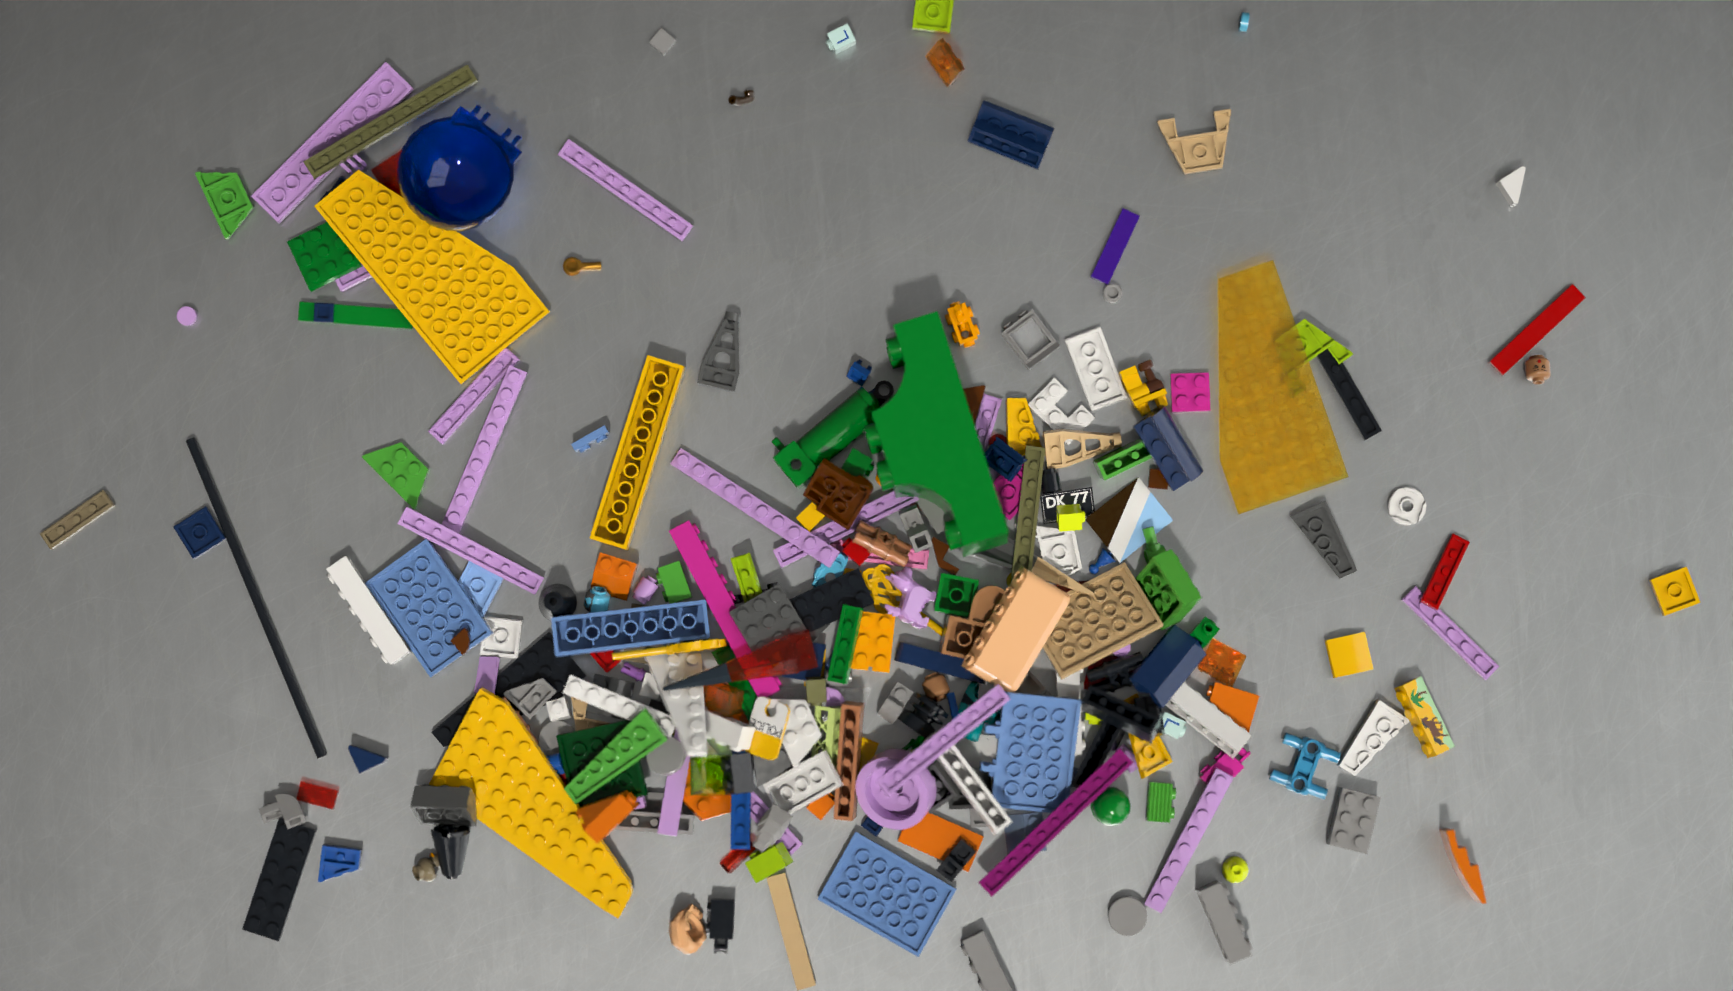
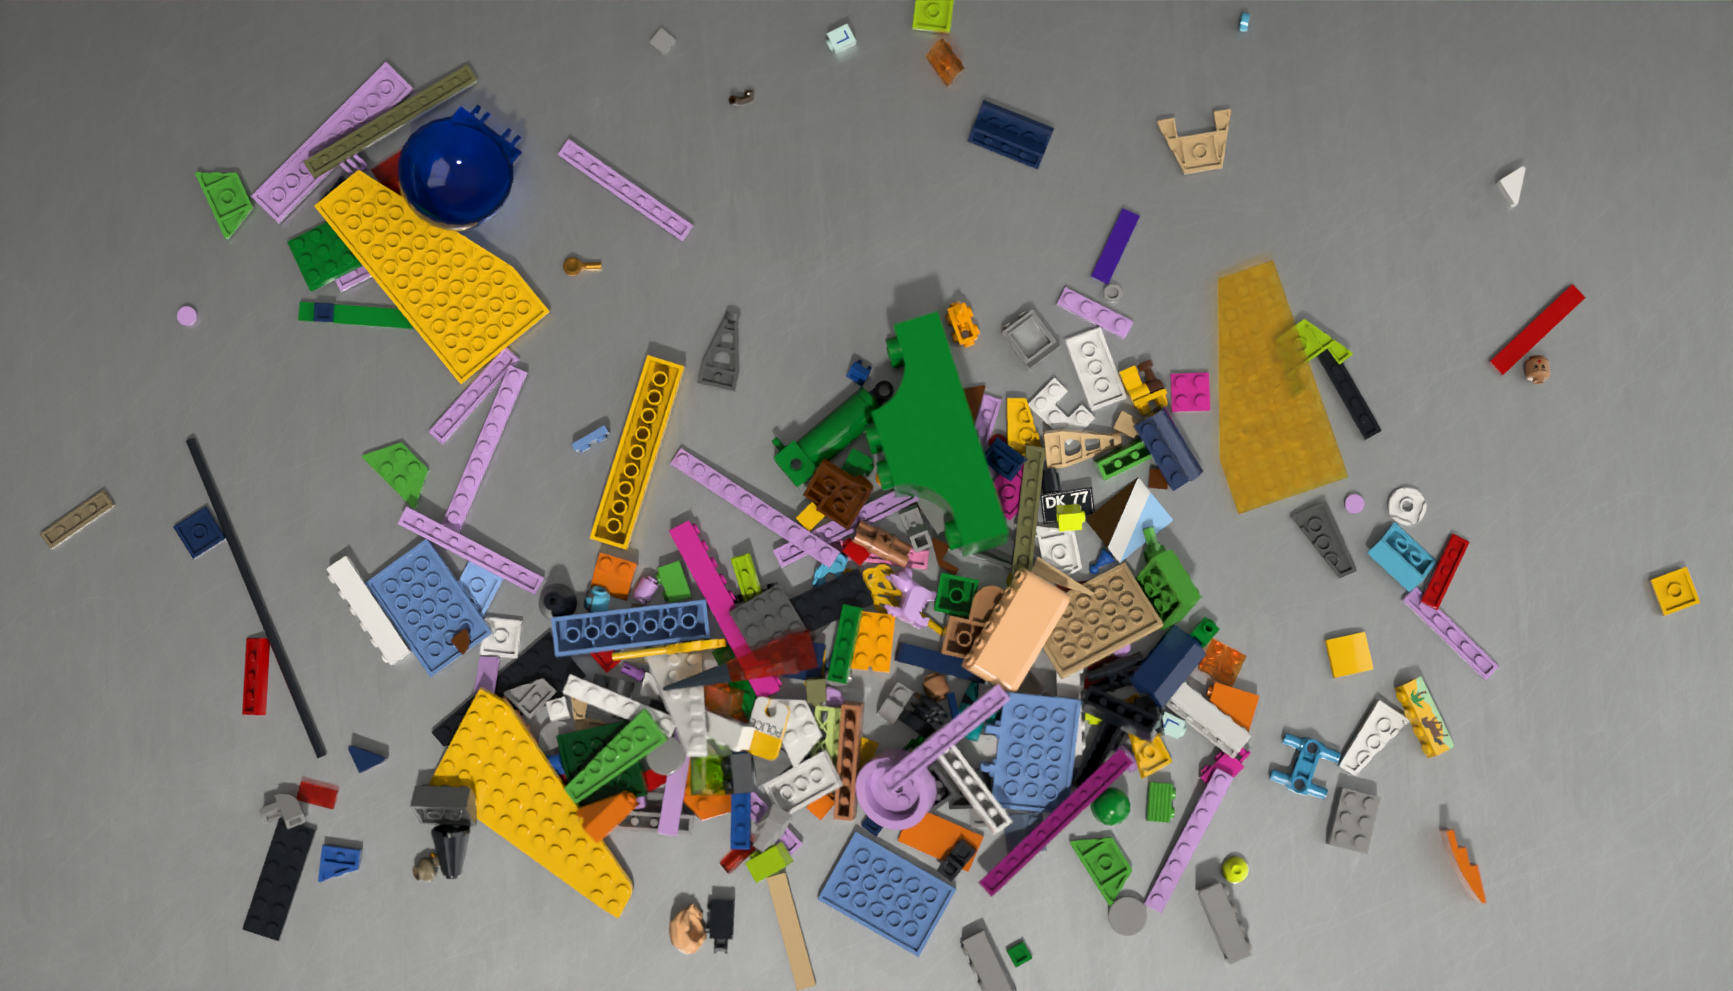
none -> red slope [242,638,270,716]
none -> red brick [643,769,667,792]
none -> green tile [1006,941,1033,968]
none -> lavender plate [1056,287,1133,339]
none -> bright green wing [1069,837,1133,906]
none -> tan brick [1112,411,1141,440]
none -> lavender tile [1344,494,1364,514]
none -> medium azure slope [1367,522,1437,592]

